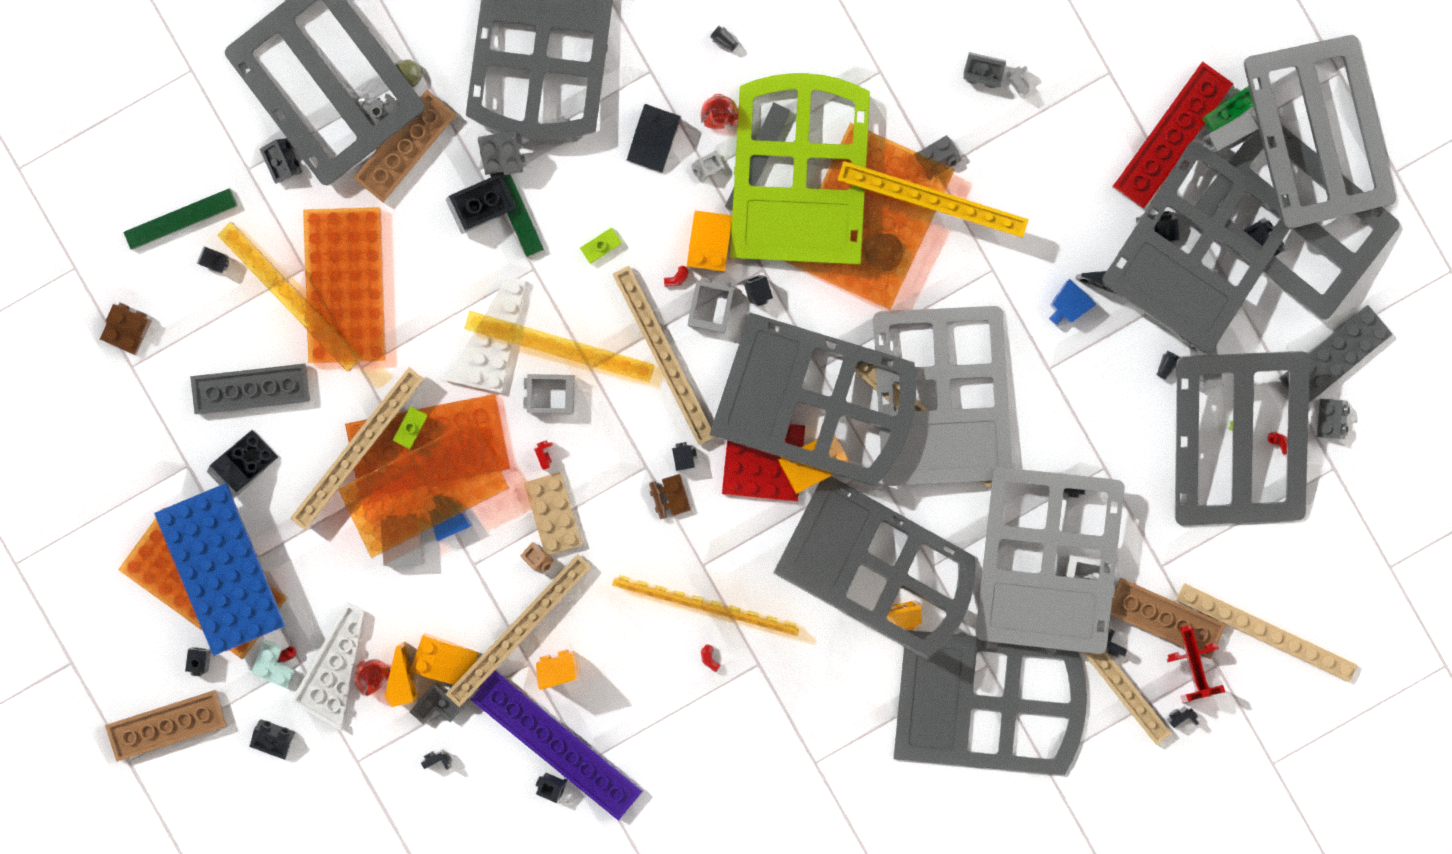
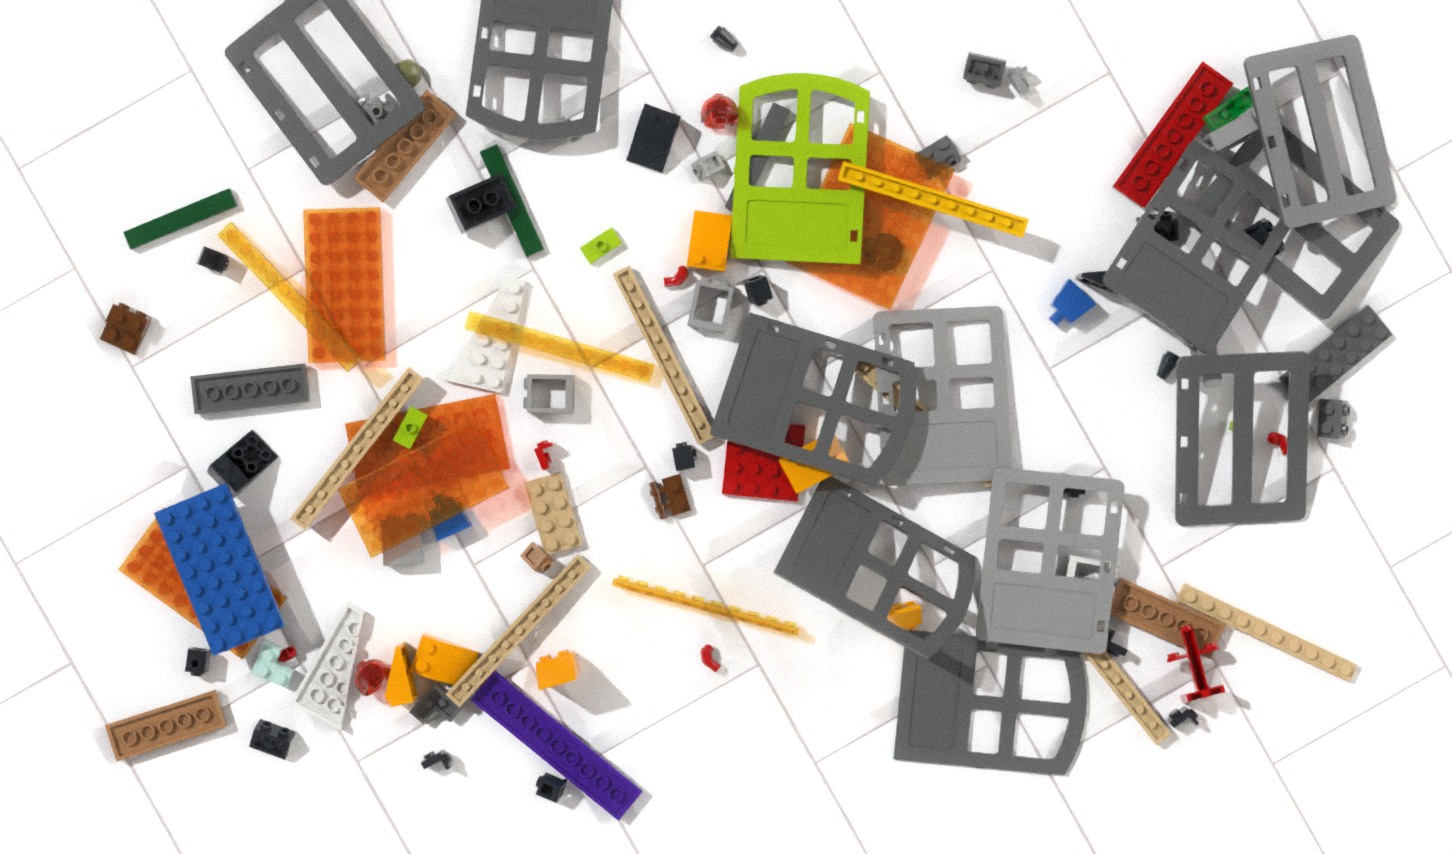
black bracket [259,138,302,184] -> none
dark grey plate [478,131,526,175] -> none

